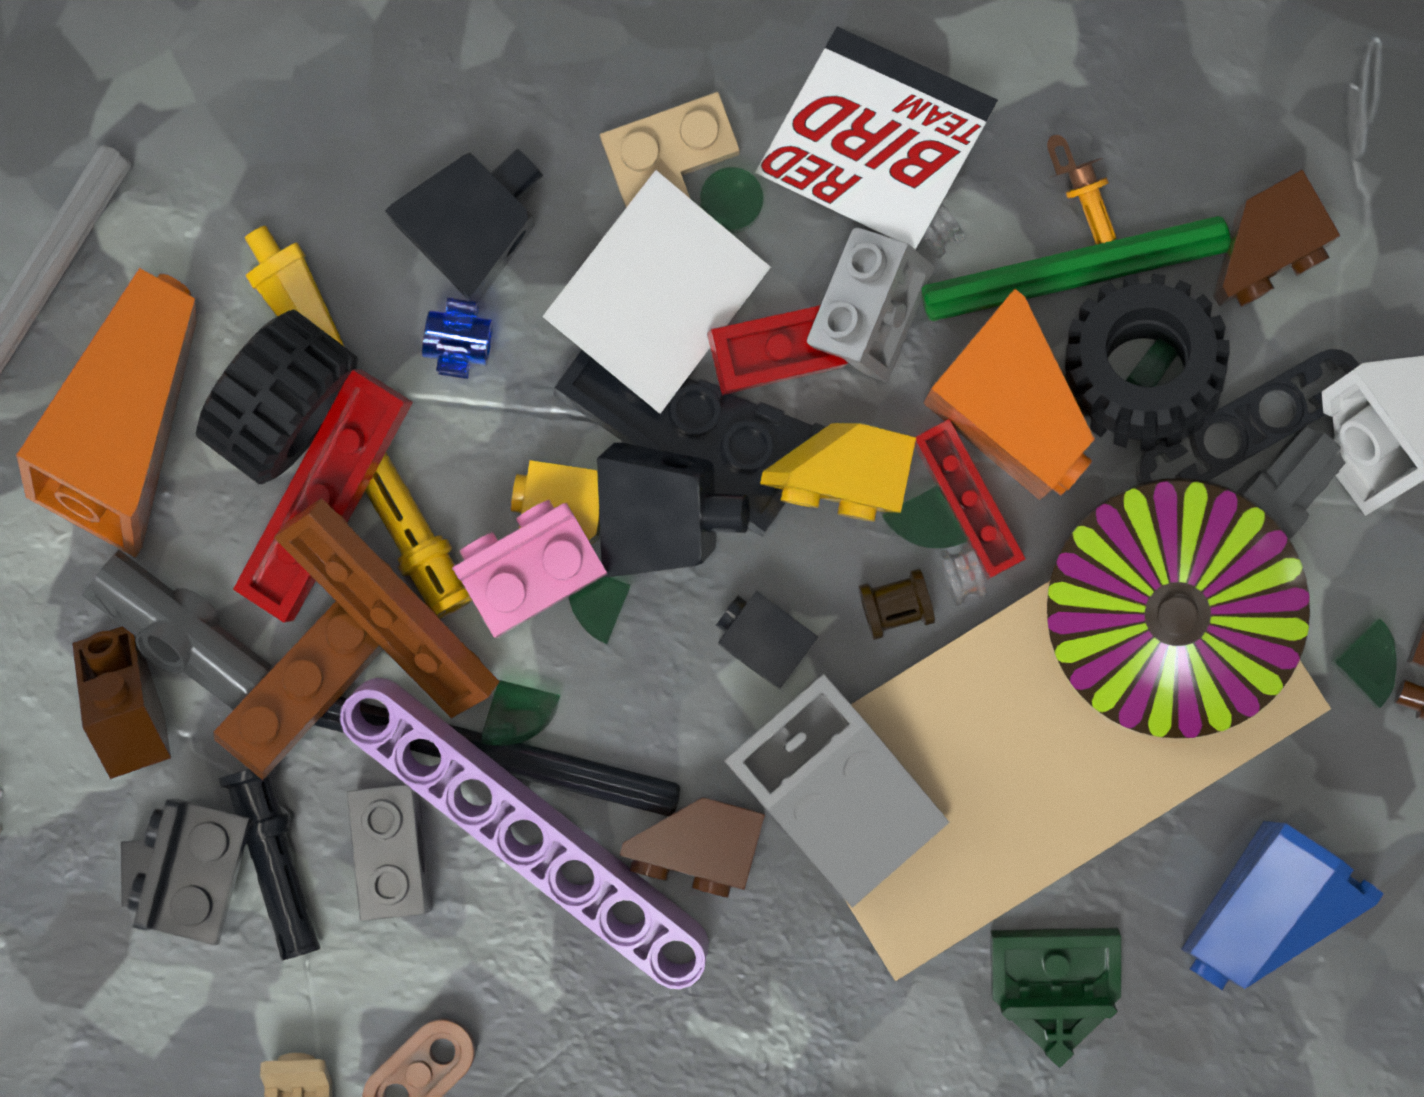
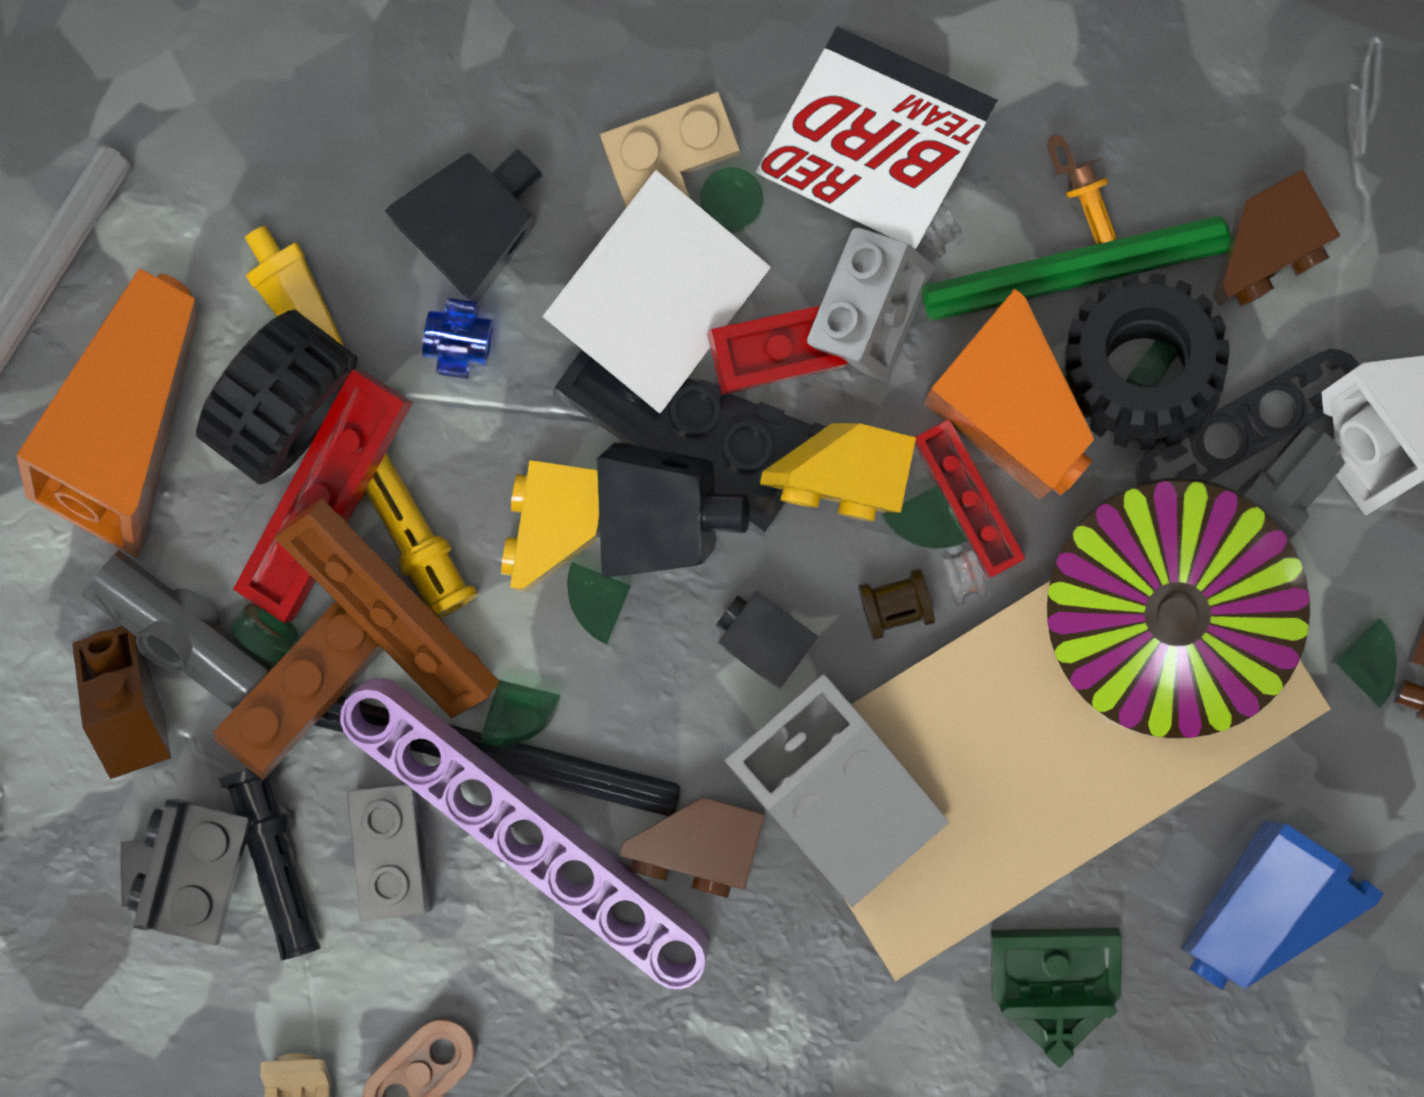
bright pink bracket [453,500,608,638] -> none
none -> clear green tile [232,604,299,662]

